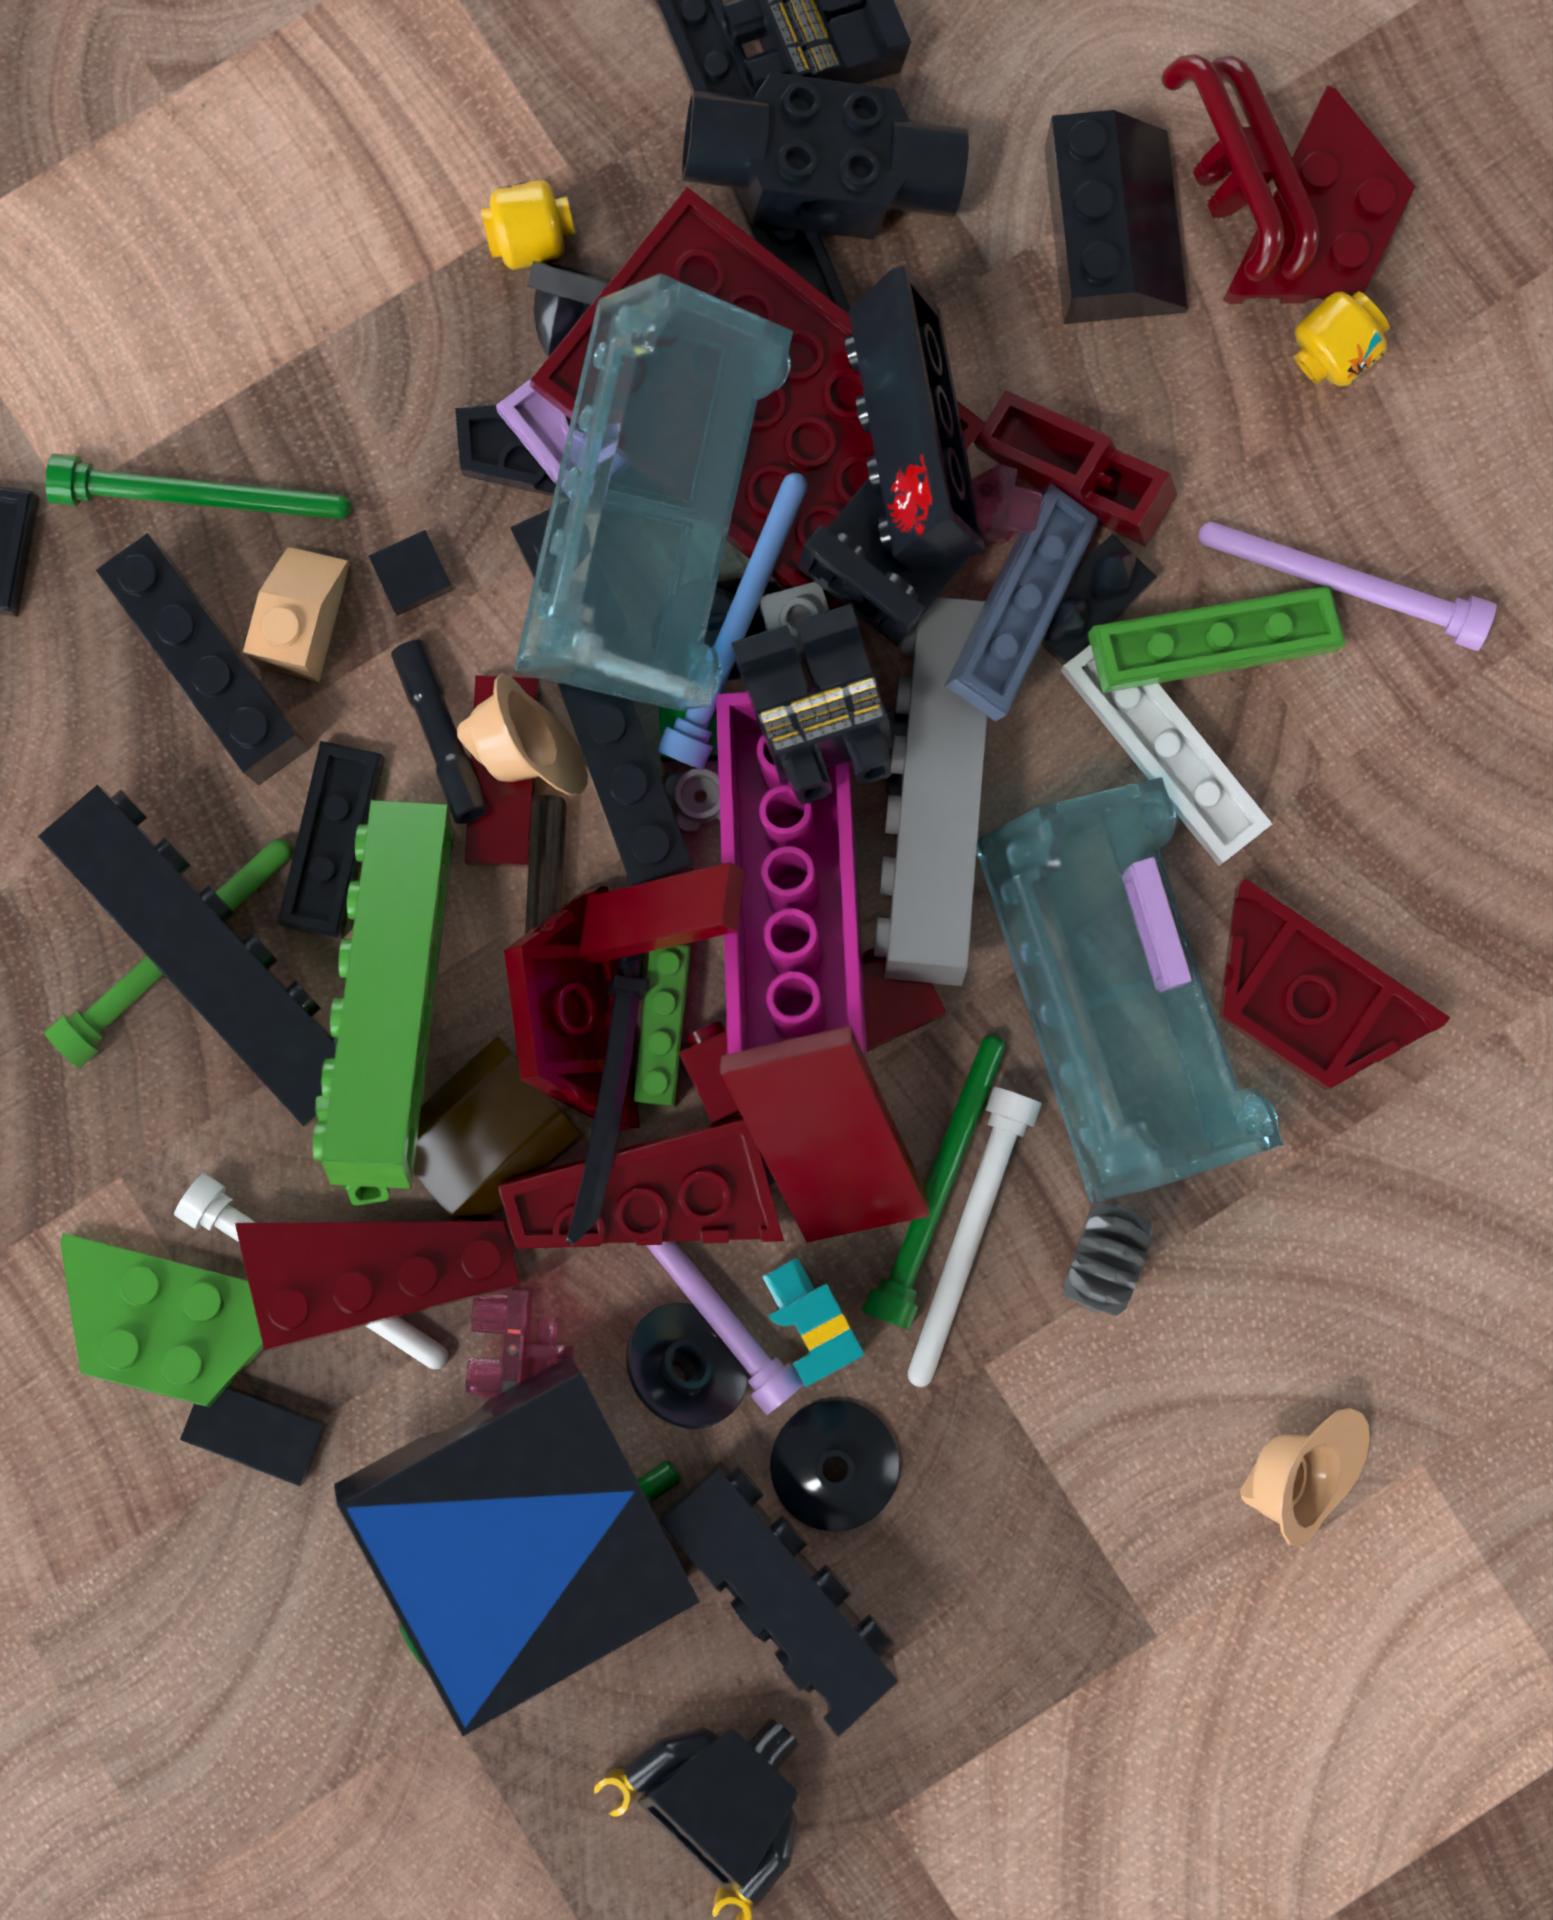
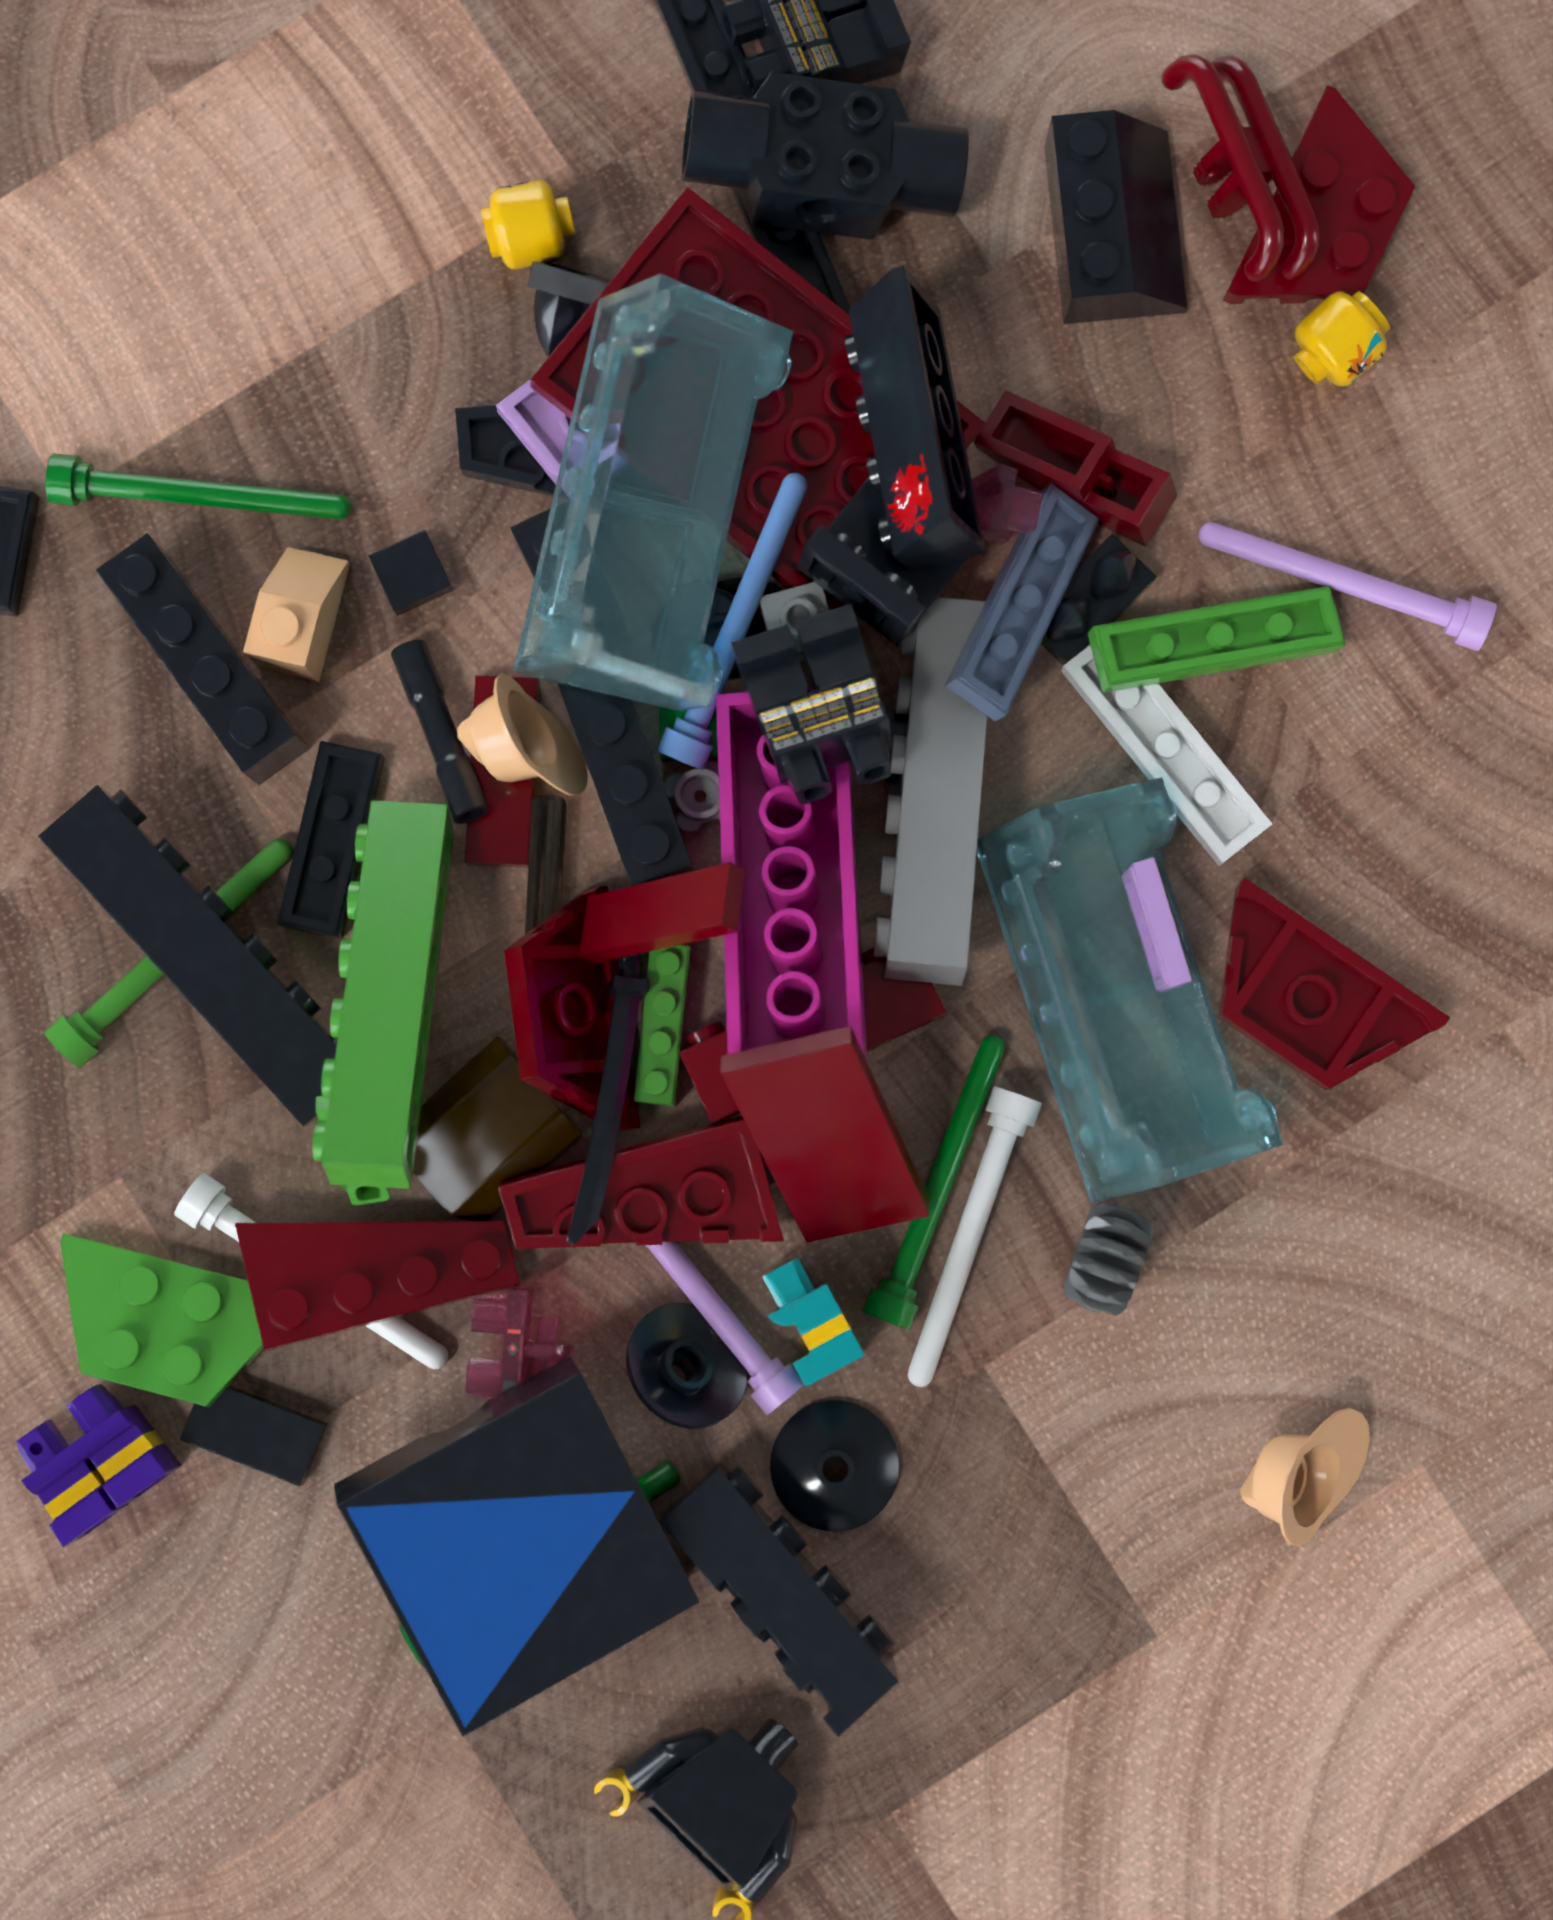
none -> dark purple hips [16,1384,182,1547]

